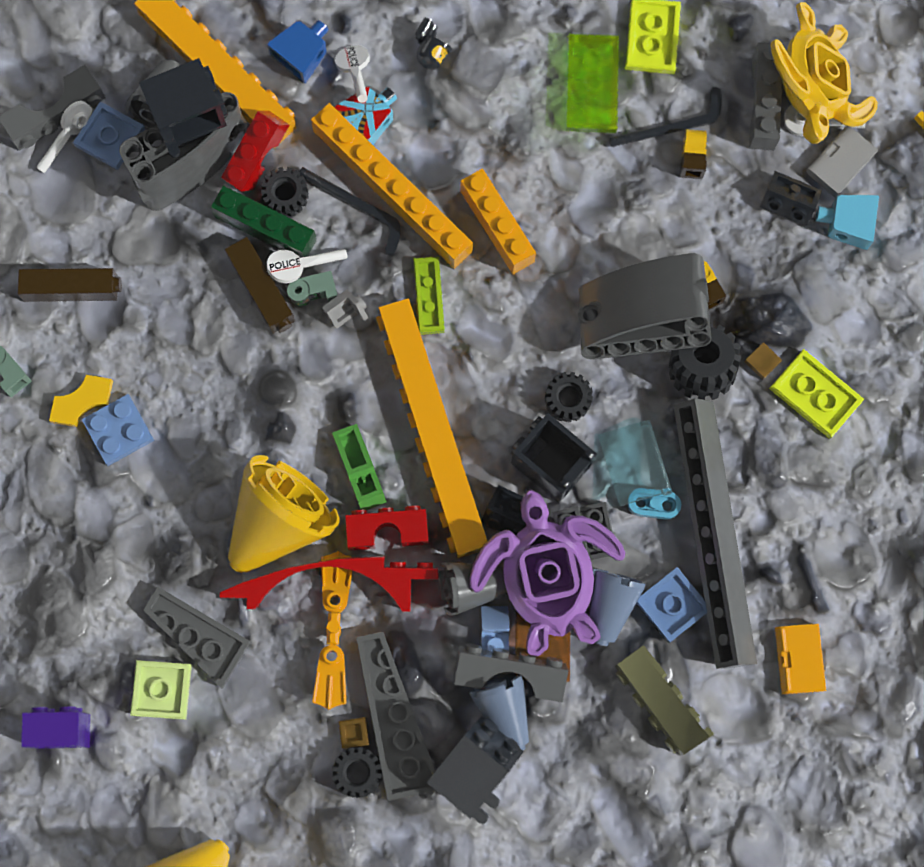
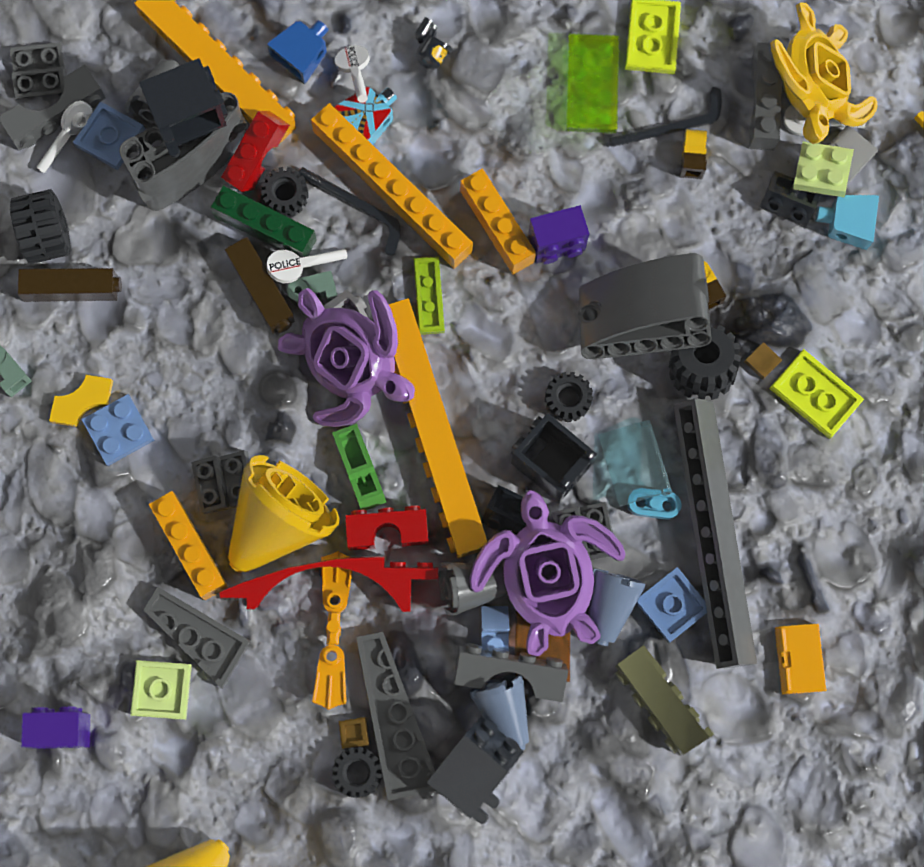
none -> dark grey slope [10,42,66,99]
none -> black wheel [10,189,71,264]
none -> light orange brick [149,491,228,601]
none -> dark grey slope [191,450,249,514]
none -> medium lavender animal [278,288,415,427]
none -> dark purple brick [528,205,589,264]
none -> yellowish green plate [793,141,854,198]

